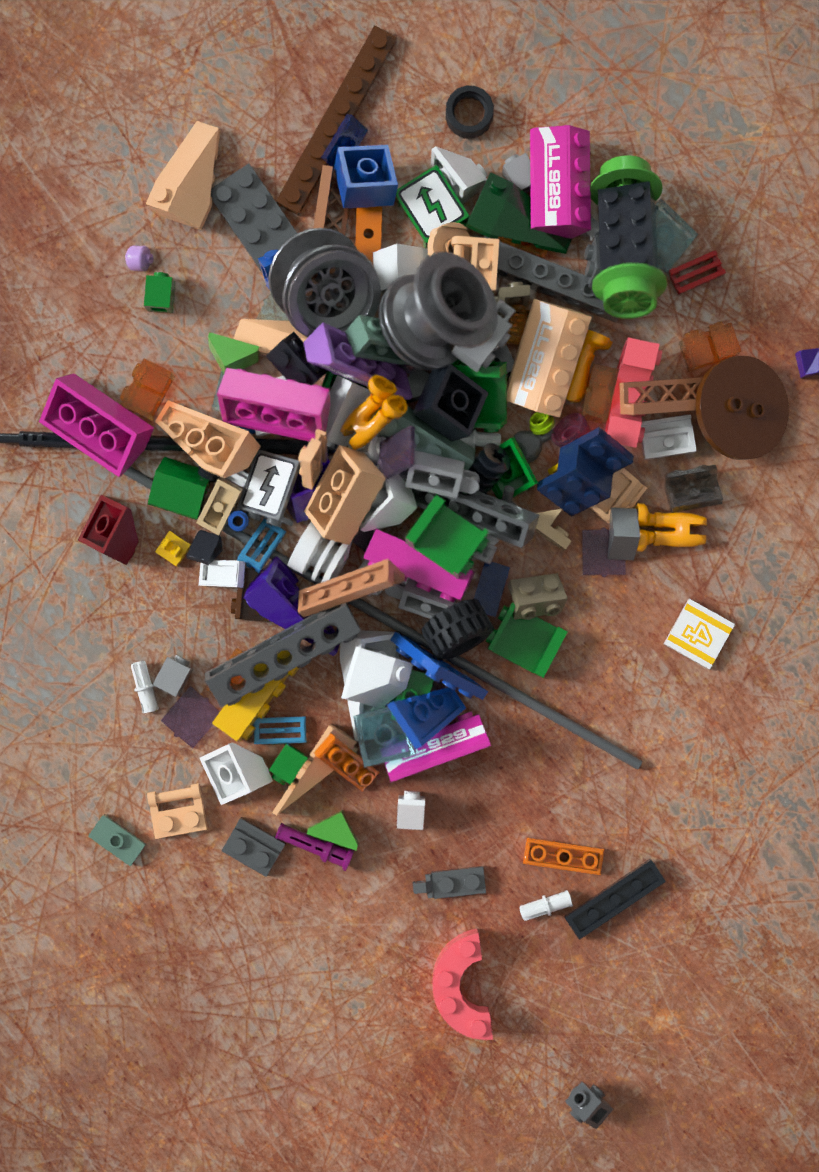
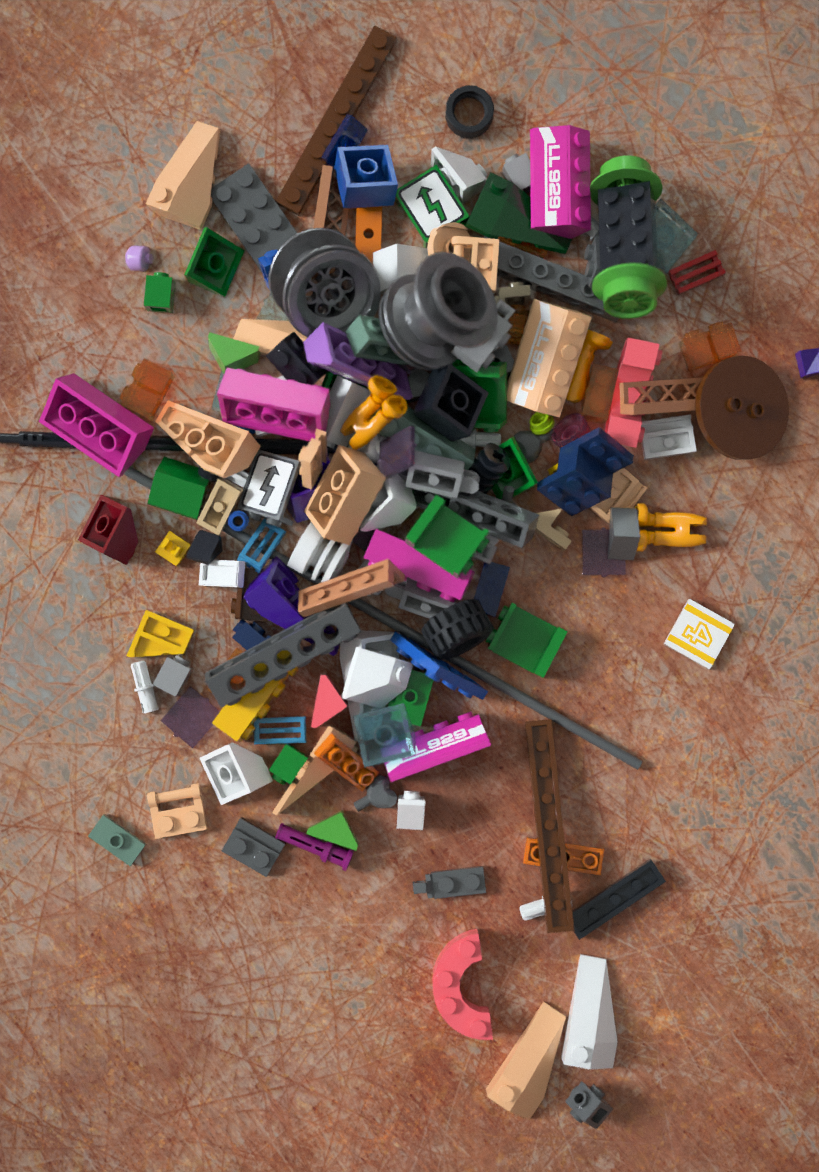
blue wing [387,687,466,749] -> none
dark tan bracket [508,573,568,620] -> none
clear smoke bracket [664,465,723,513] -> none
none -> yellow wing [126,610,195,657]
none -> green slope [184,227,245,297]
none -> dark blue brick [232,619,272,650]
none -> coral slope [311,674,348,728]
none -> dark grey rock [354,775,397,812]
none -> light nougat wedge [486,1002,566,1120]
none -> reddish brown plate [525,719,574,933]
none -> white wedge [561,954,618,1069]

